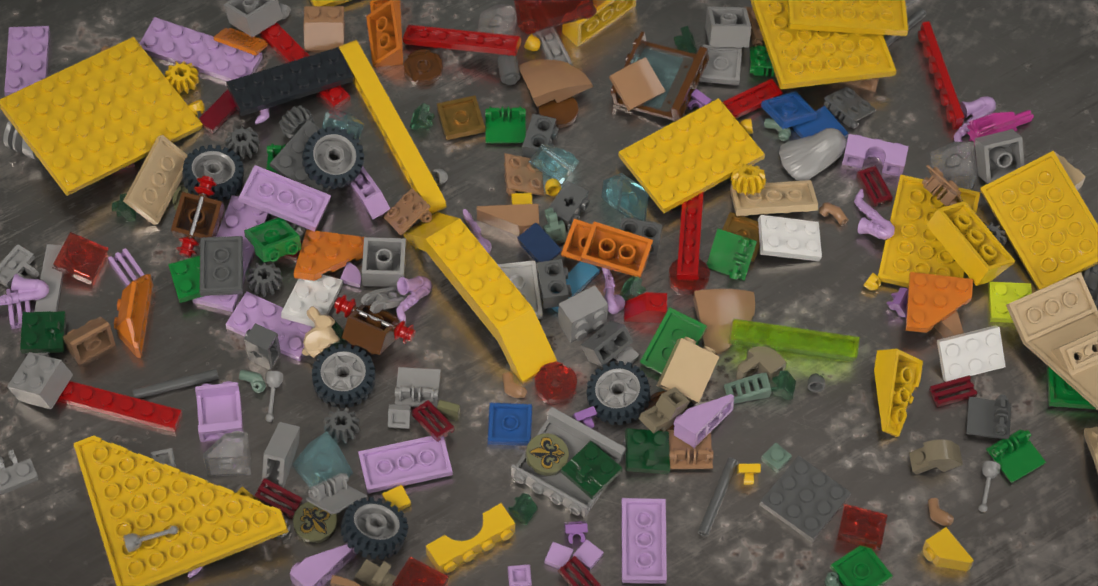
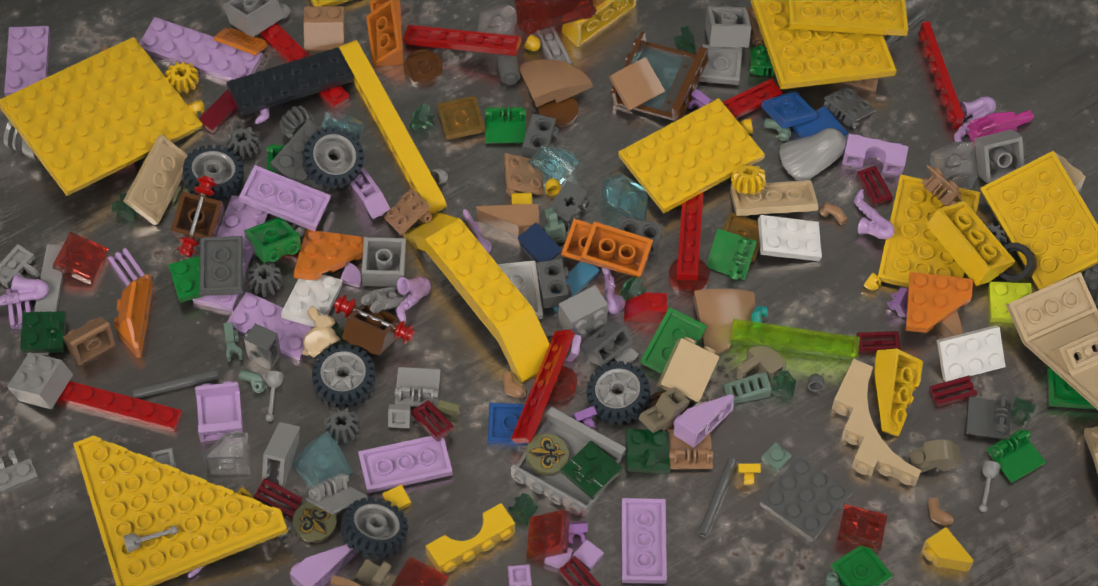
none -> sand green plate [224,322,243,362]
none -> red plate [511,329,575,444]
none -> clear red plate [526,509,570,561]
none -> lavender tile [564,334,581,363]
none -> teal arm [751,305,768,333]
none -> tan arch [832,359,921,486]
none -> dark red tile [856,331,901,355]
none -> black tyre [999,243,1036,283]
none -> clear green tile [1012,397,1036,421]

